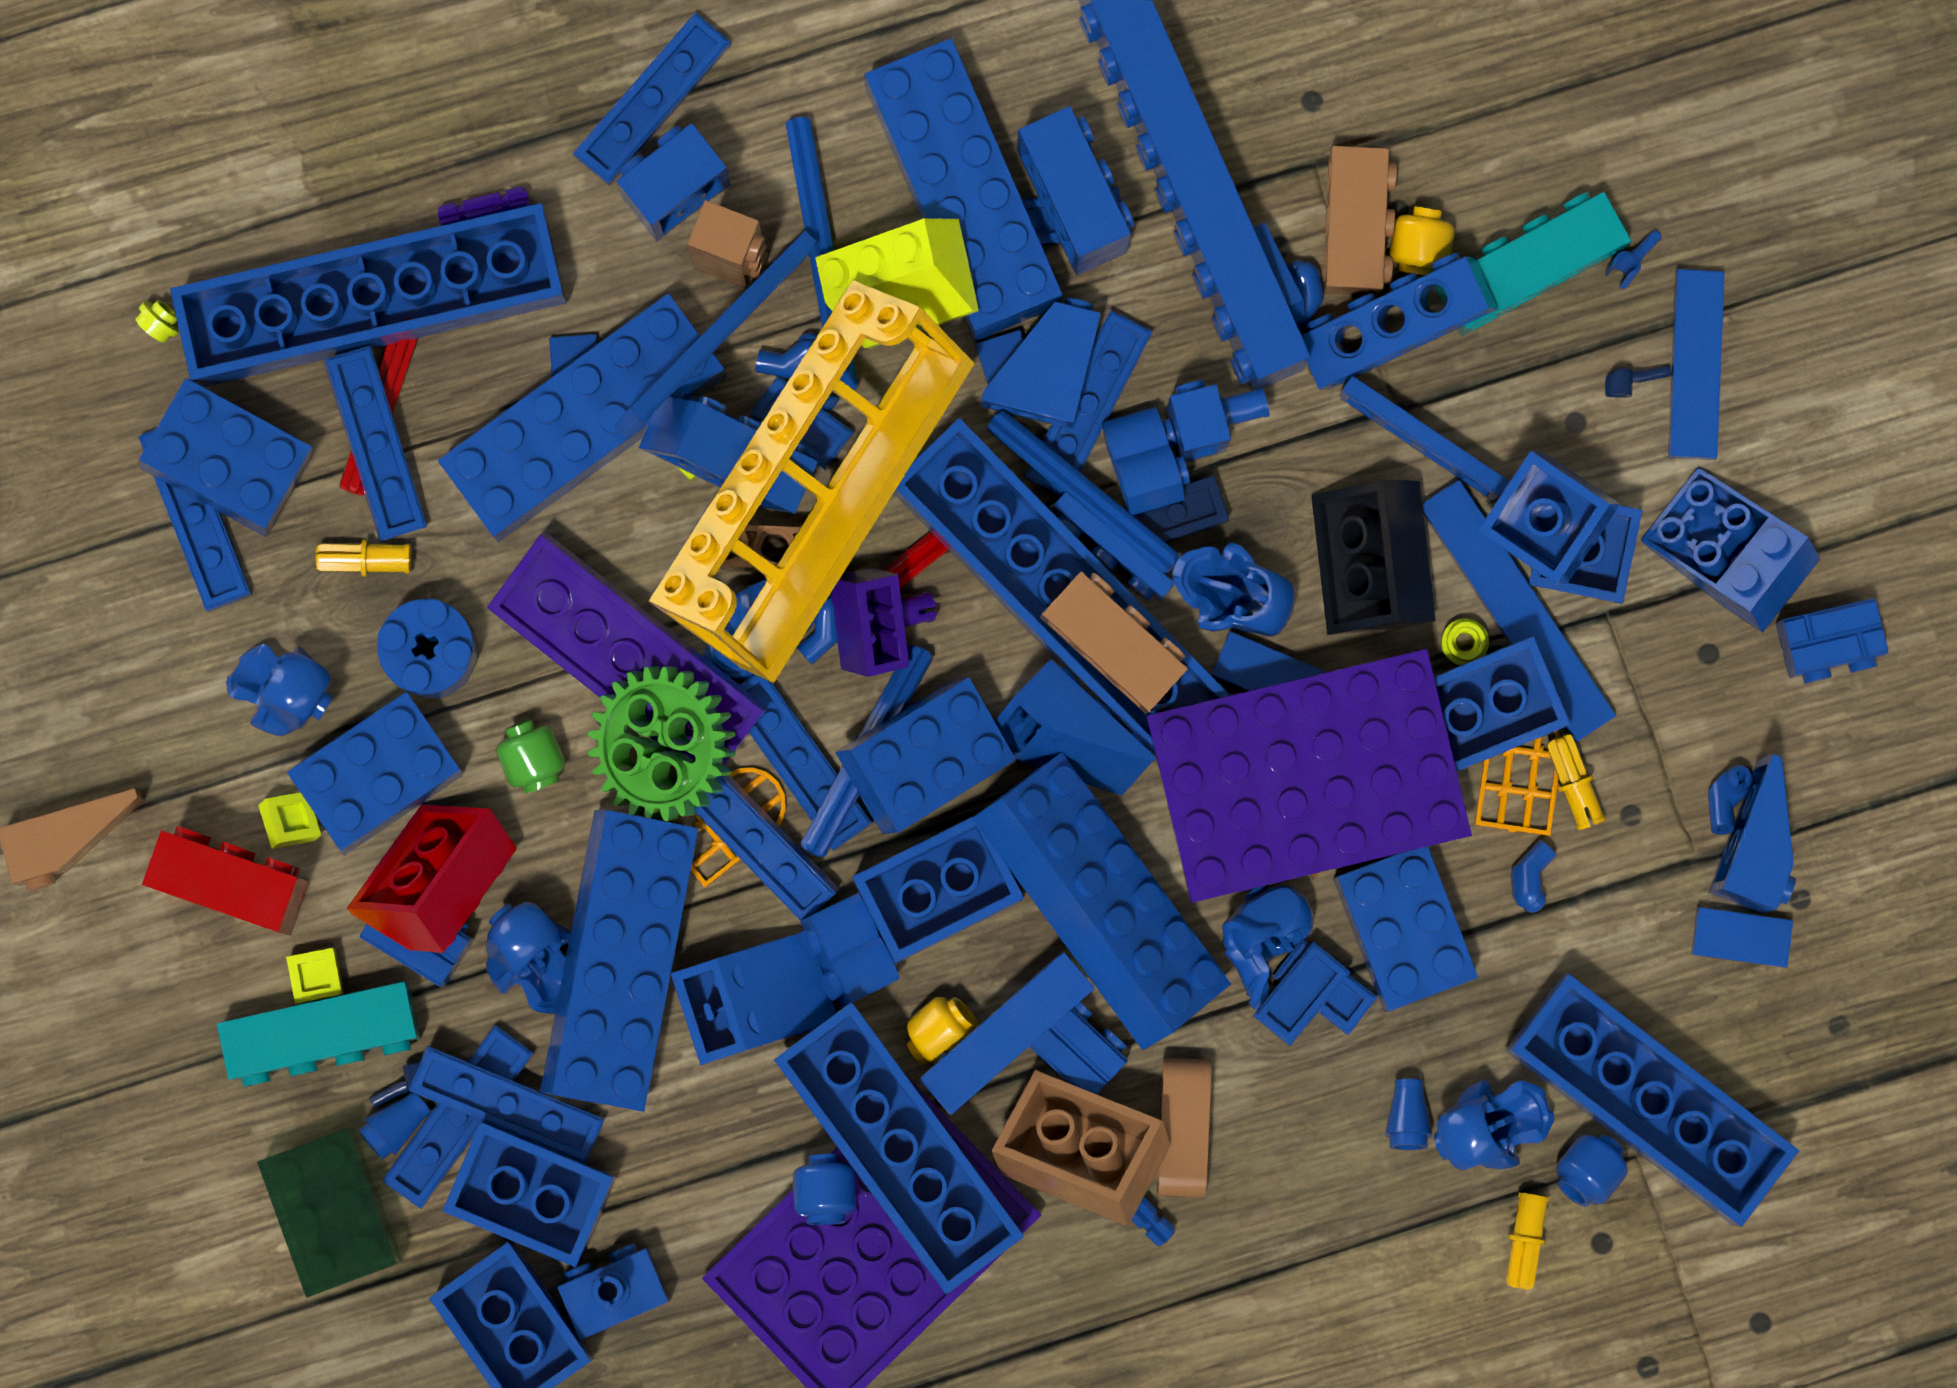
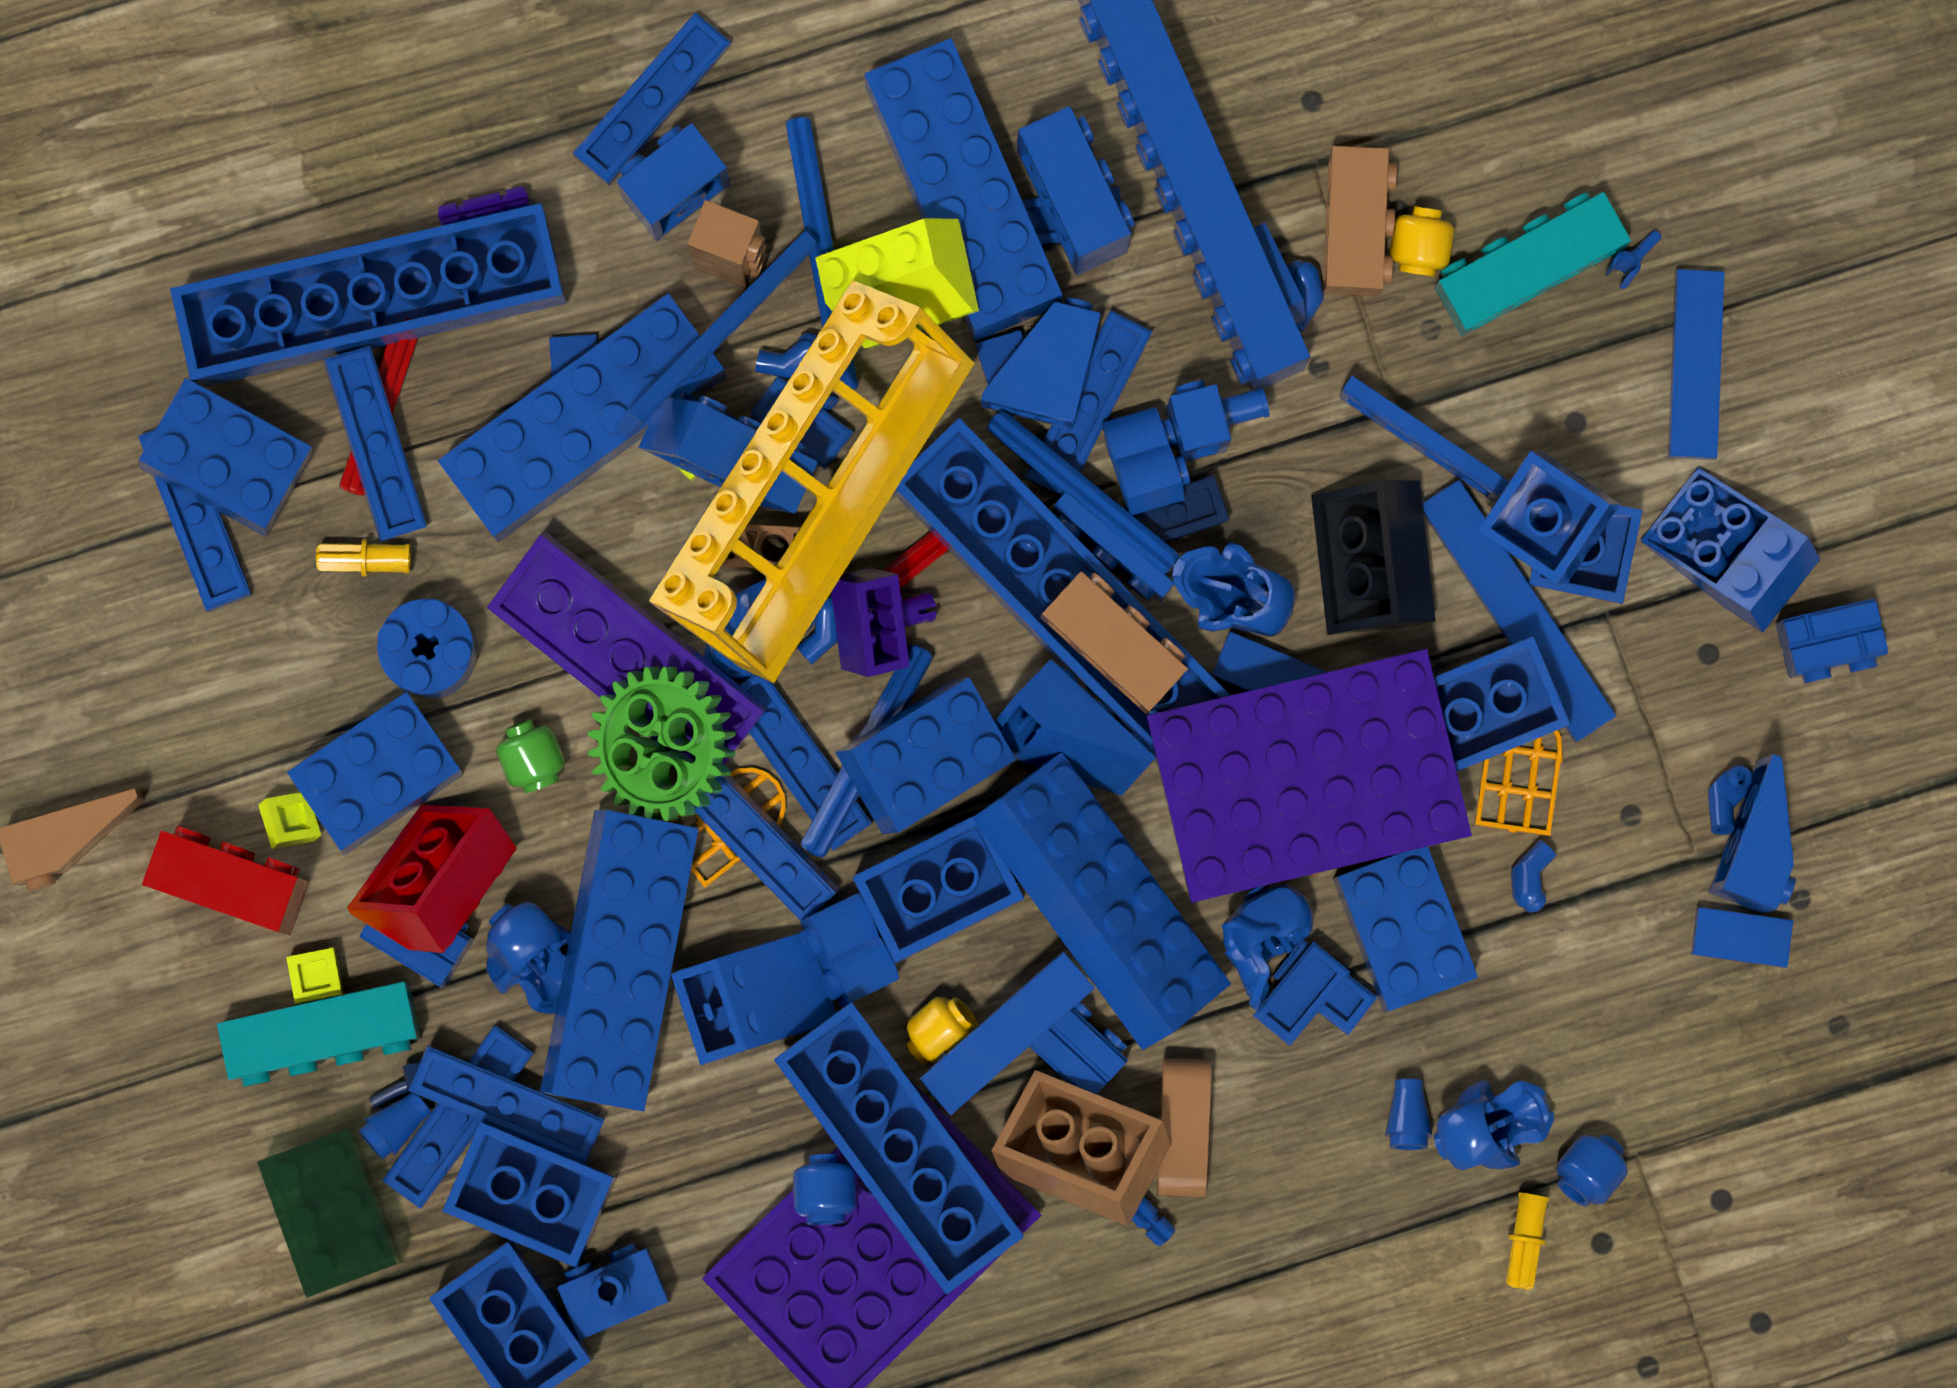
neon yellow plate [135,300,180,343] -> none
blue head [226,644,334,736] -> none
blue brick [1301,253,1498,390] -> none
neon yellow plate [1441,618,1489,666] -> none
blue brick [1505,974,1800,1227] -> none
yellow axle [1547,734,1606,830] -> none
dark blue hand [1605,365,1671,398] -> none

